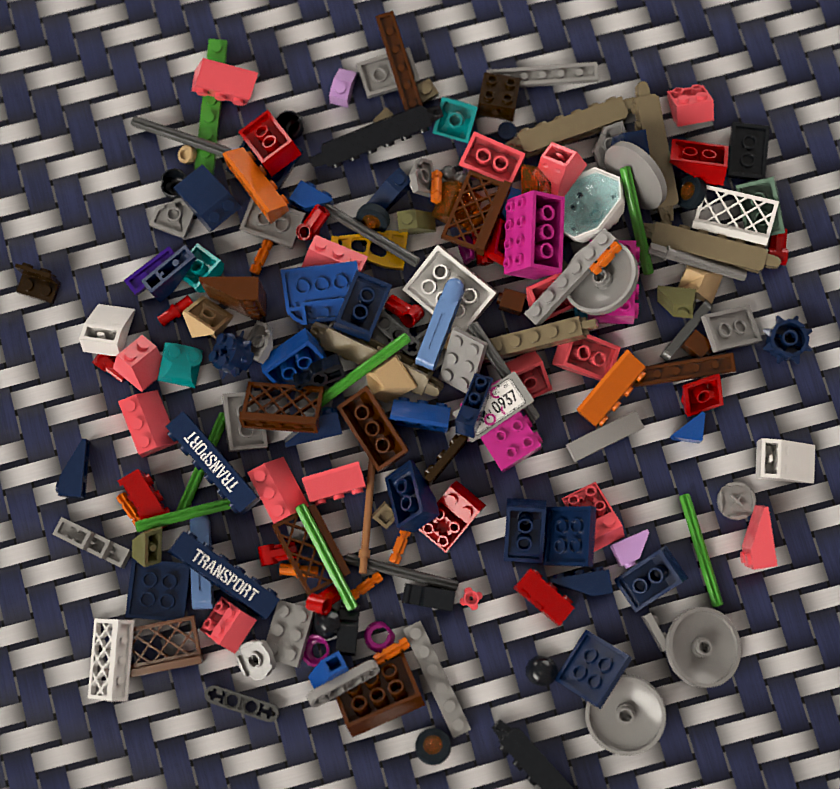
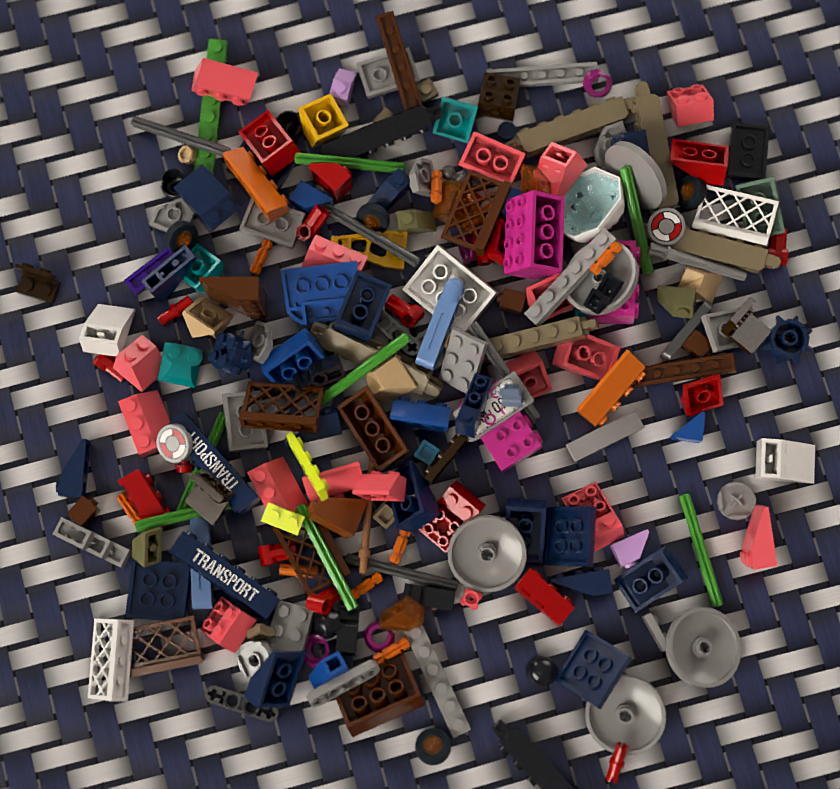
none -> reddish brown brick [67,495,101,527]
none -> tile [156,423,193,463]
none -> black wheel [165,220,198,253]
none -> red plate [175,460,194,473]
none -> dark brown bracket [185,470,235,525]
none -> dark blue slope [245,651,306,708]
none -> dark tan plate [246,623,275,640]
none -> neon yellow plate [261,502,305,536]
none -> neon yellow plate [286,431,329,501]
none -> bright green axle [294,153,404,173]
none -> yellow slope [298,93,349,148]
none -> dark orange slope [307,497,368,539]
none -> red slope [308,163,353,202]
none -> coral slope [352,471,407,502]
none -> clear orange slope [379,596,425,631]
none -> dark azure plate [414,440,440,466]
none -> light grey dish [448,515,526,592]
none -> sand blue plate [499,384,524,407]
none -> magenta piece [583,69,612,98]
none -> black slope [583,272,624,315]
none -> red pin [605,742,629,783]
none -> tile [647,208,686,246]
none -> bracket [721,297,771,355]

